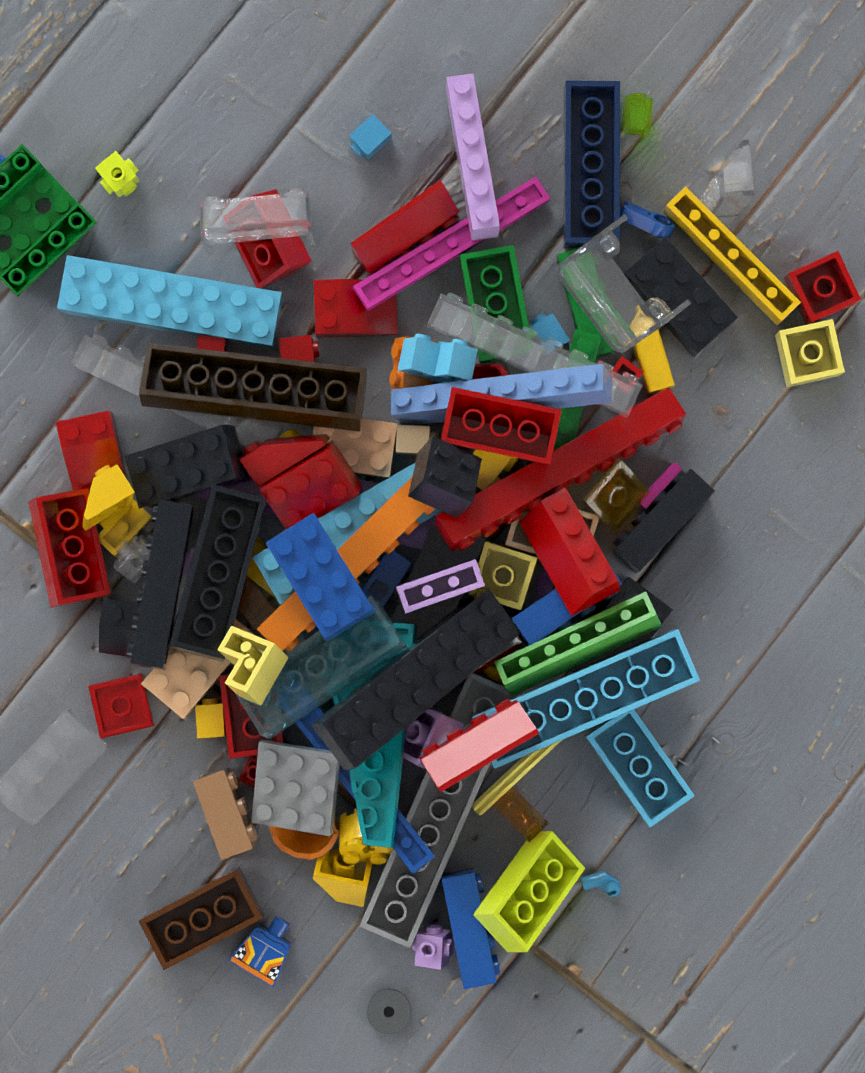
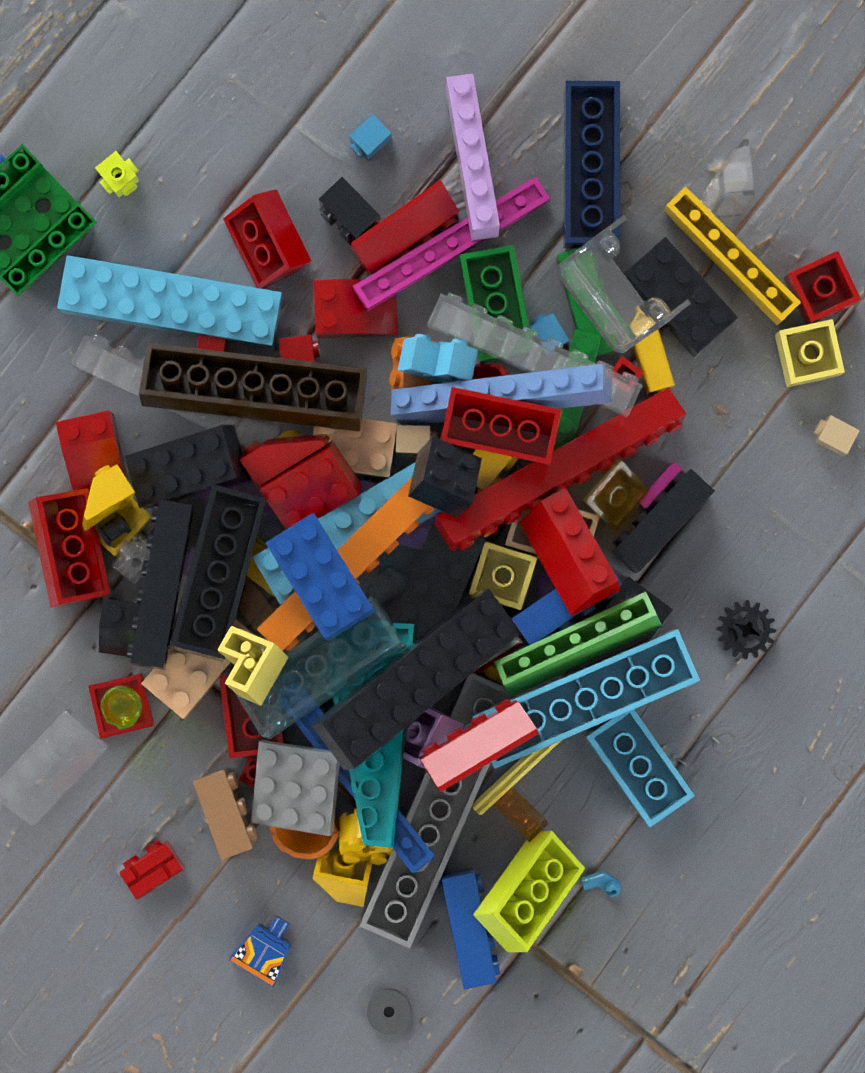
reddish brown brick [139,866,264,970] -> none
yellow brick [195,698,226,738] -> none
clear windscreen [200,188,315,254] -> none
blue brick [362,551,412,620] -> none
lavender brick [396,559,485,613] -> none
lavender brick [412,924,454,970] -> none
blue piece [620,200,676,239] -> none
clear neon green brick [622,93,653,136] -> none
none -> black bush [95,511,132,547]
none -> clear neon green hair [101,685,143,729]
none -> red brick [119,840,185,900]
none -> black brick [319,177,381,245]
none -> black gear [716,600,776,659]
none -> tan brick [814,415,860,457]

